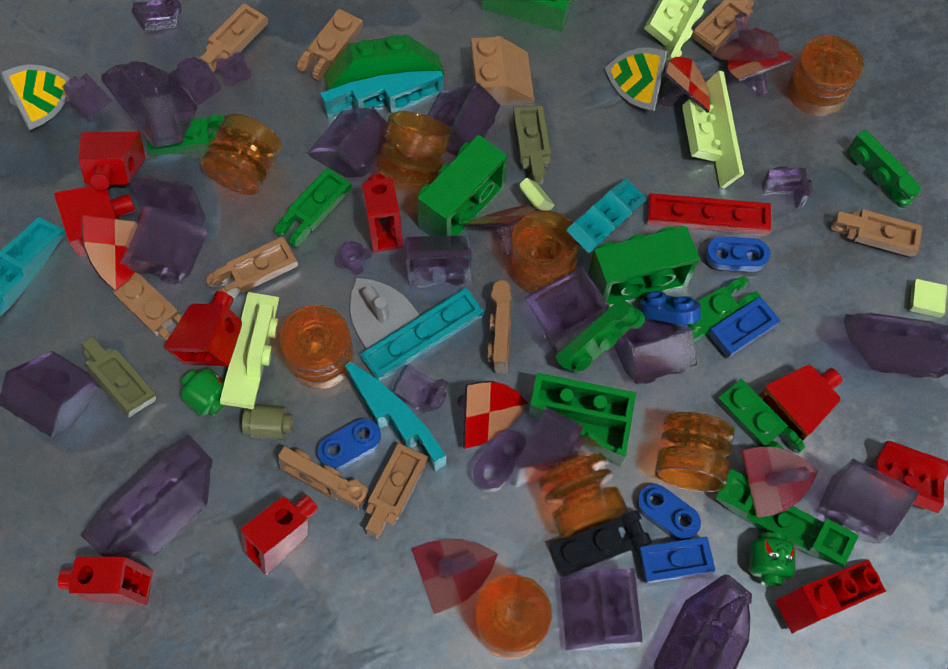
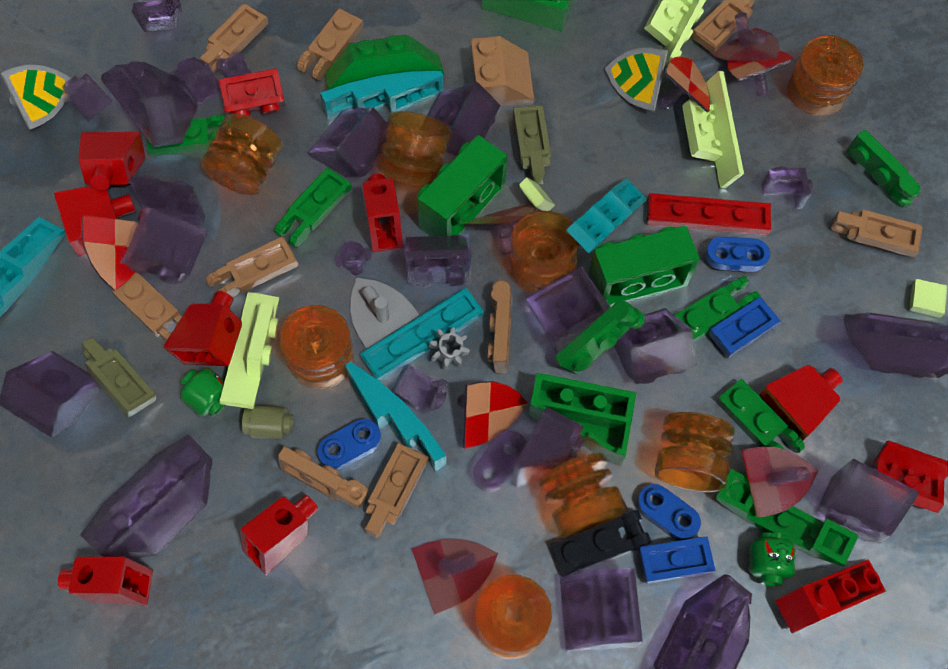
blue plate [641,291,701,325] -> none
none -> red bracket [218,68,285,120]
none -> light grey gear [428,327,470,369]

